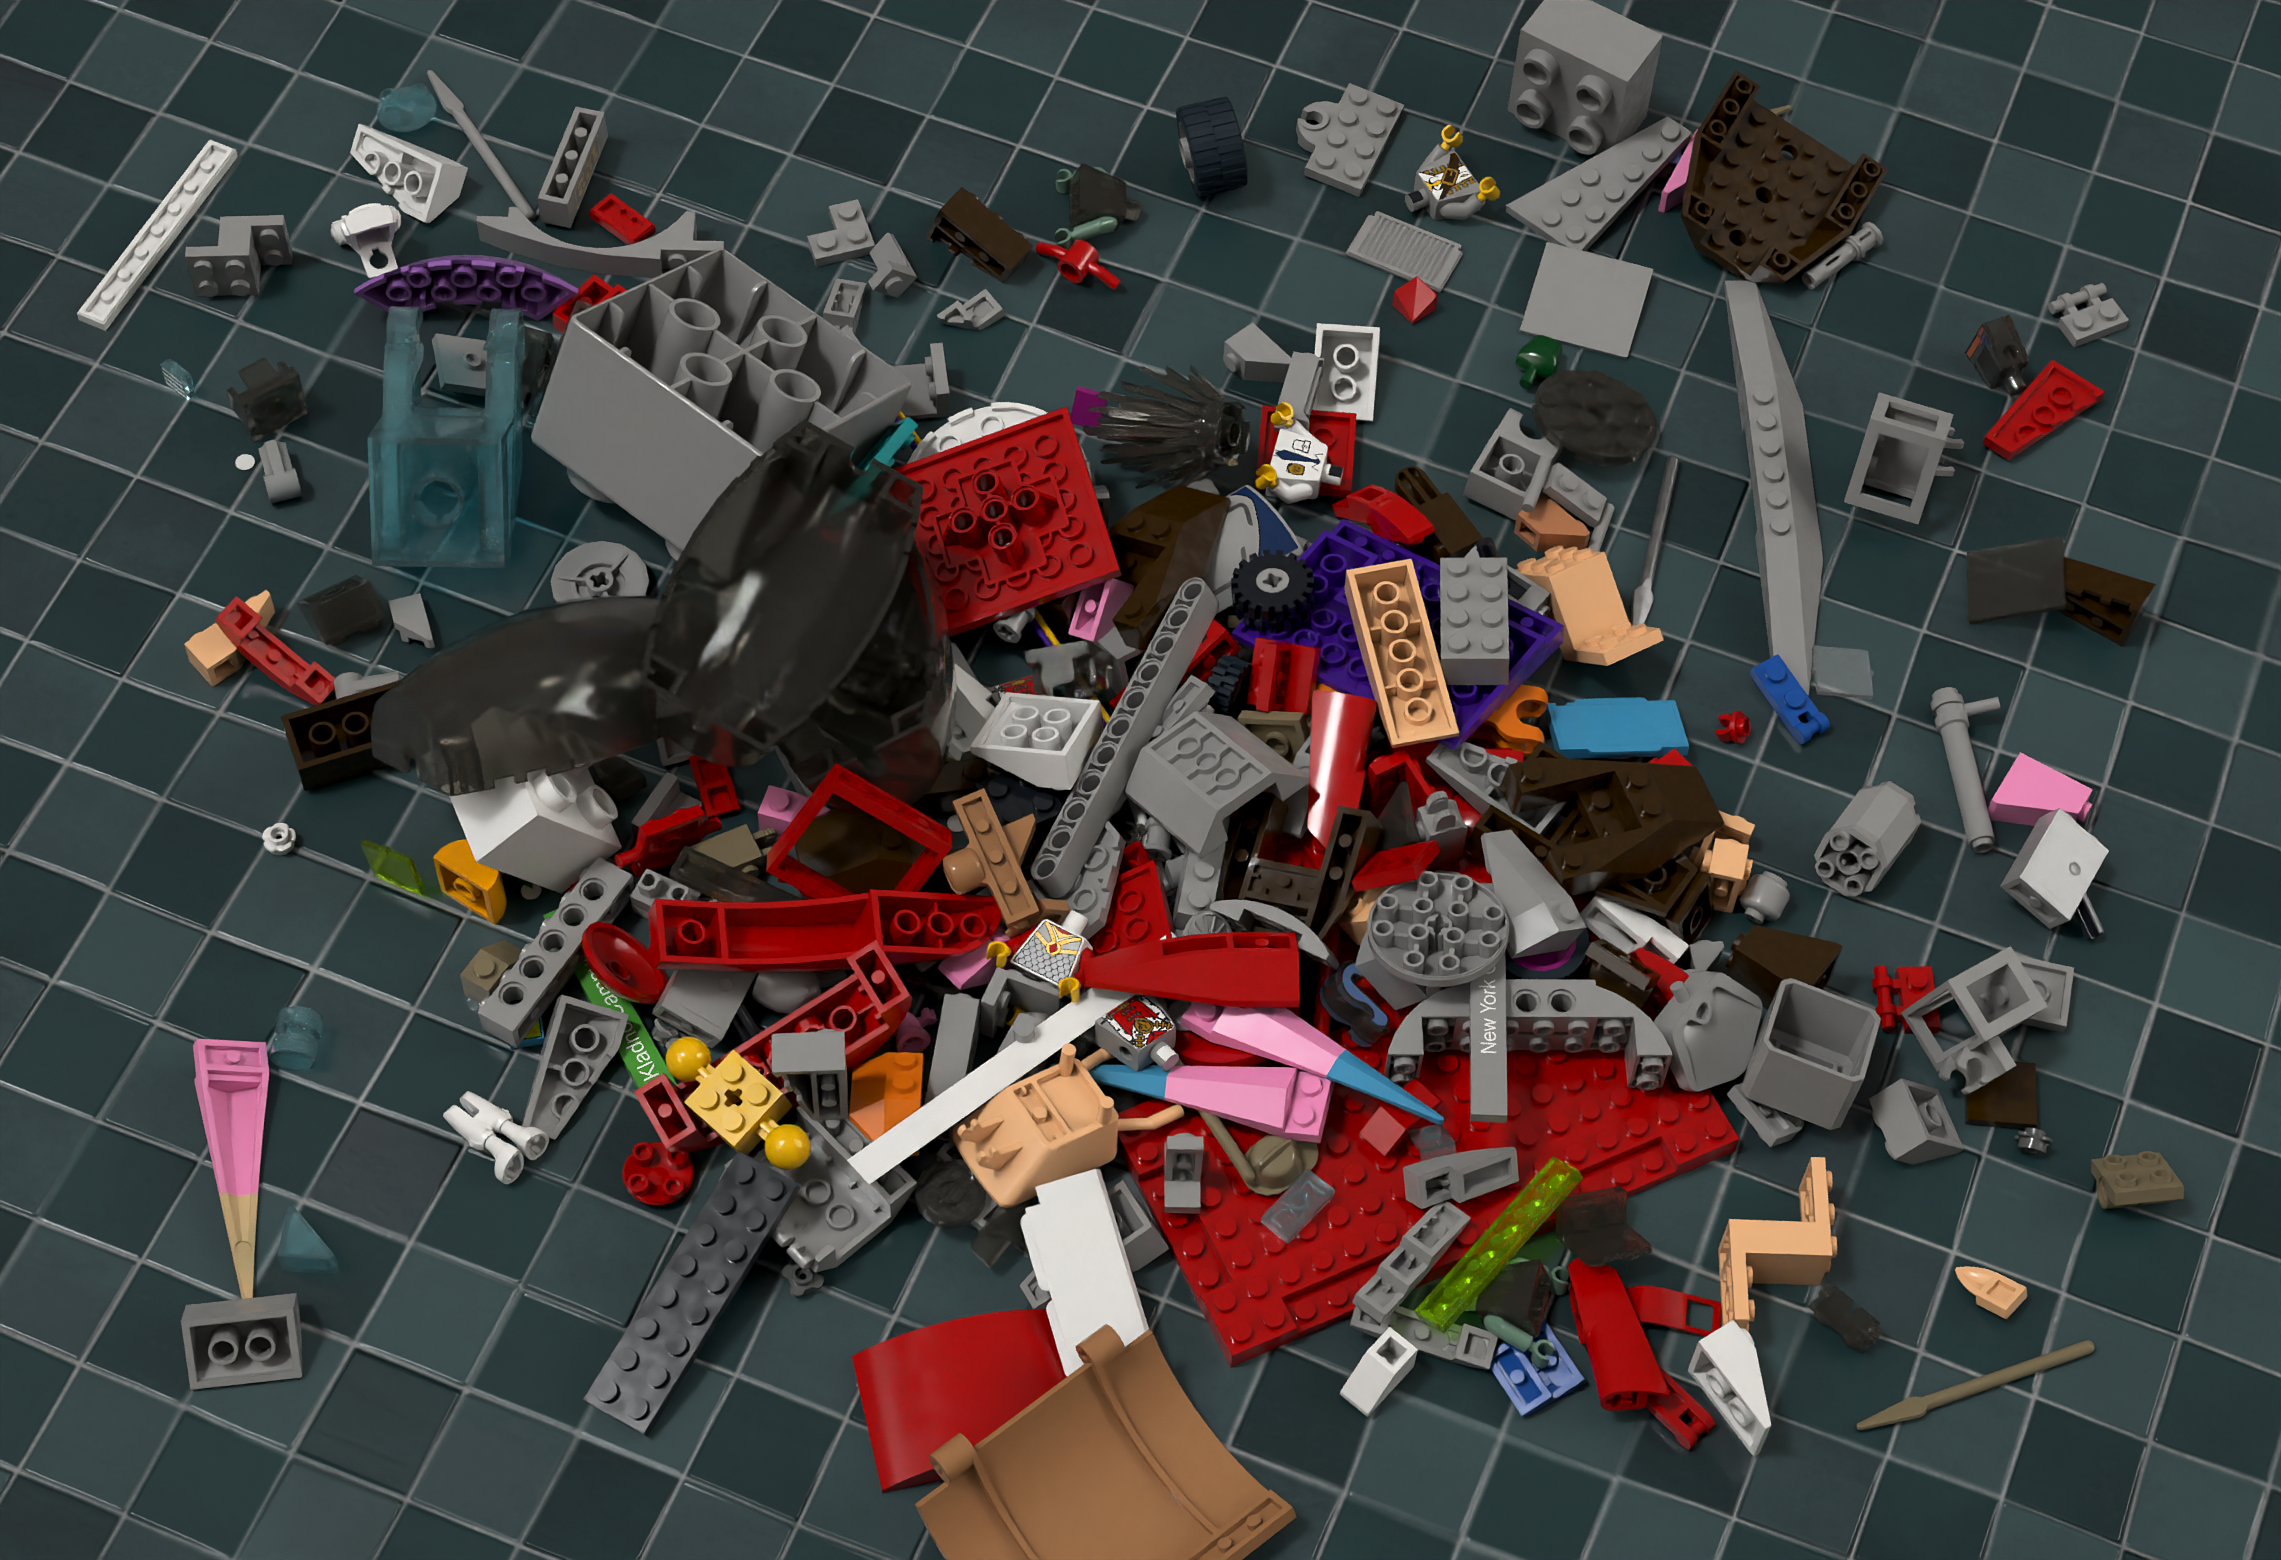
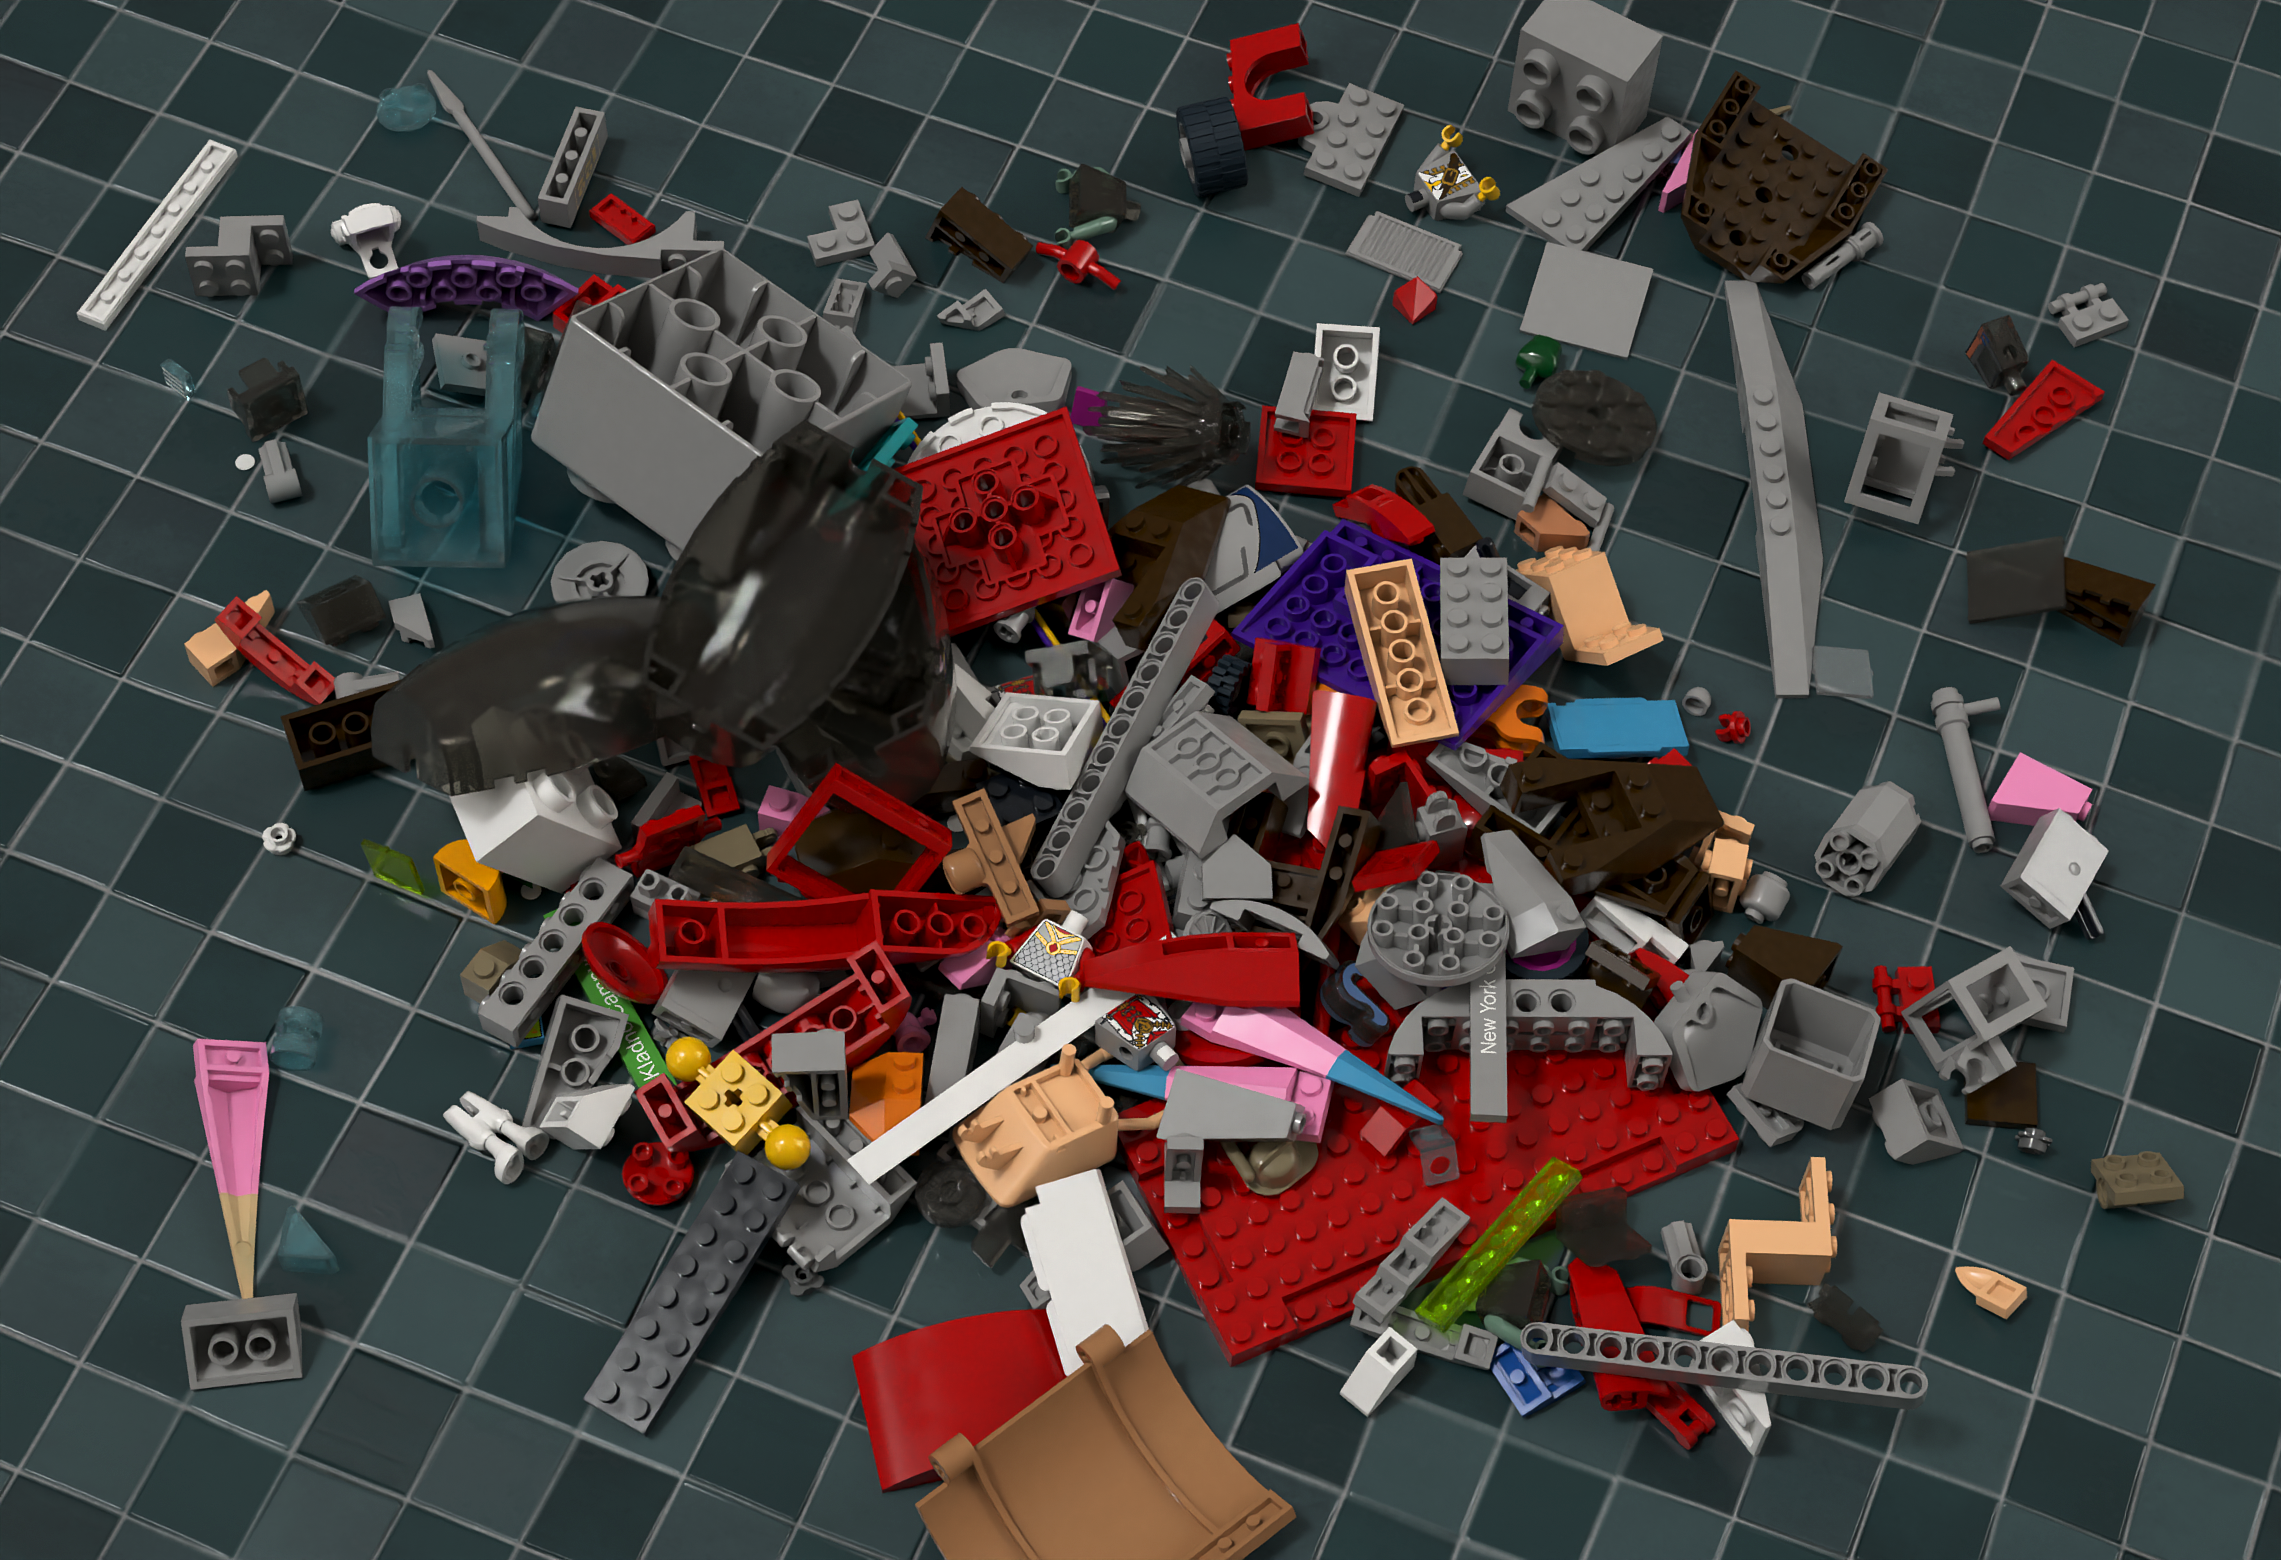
white wedge [350,124,468,223] -> none
light grey slope [1223,322,1291,383] -> none
black wheel [1231,550,1315,634] -> none
white torso [1255,402,1344,504] -> none
clear light blue plate [1261,1169,1335,1244] -> none
light grey slope [1403,1147,1519,1209] -> none
flat silver piece [1631,455,1679,625] -> none
blue plate [1749,654,1830,744] -> none
dark tan piece [1856,1340,2095,1430] -> none
none -> white slope [539,1084,635,1150]
none -> light grey animal [957,348,1072,413]
none -> light grey slope [1156,1069,1306,1142]
none -> light grey slope [1201,834,1273,901]
none -> red arch [1227,23,1314,151]
none -> light grey beam [1520,1322,1928,1410]
none -> light grey piece [1660,1220,1708,1296]
none -> light grey hinge [1682,687,1711,716]

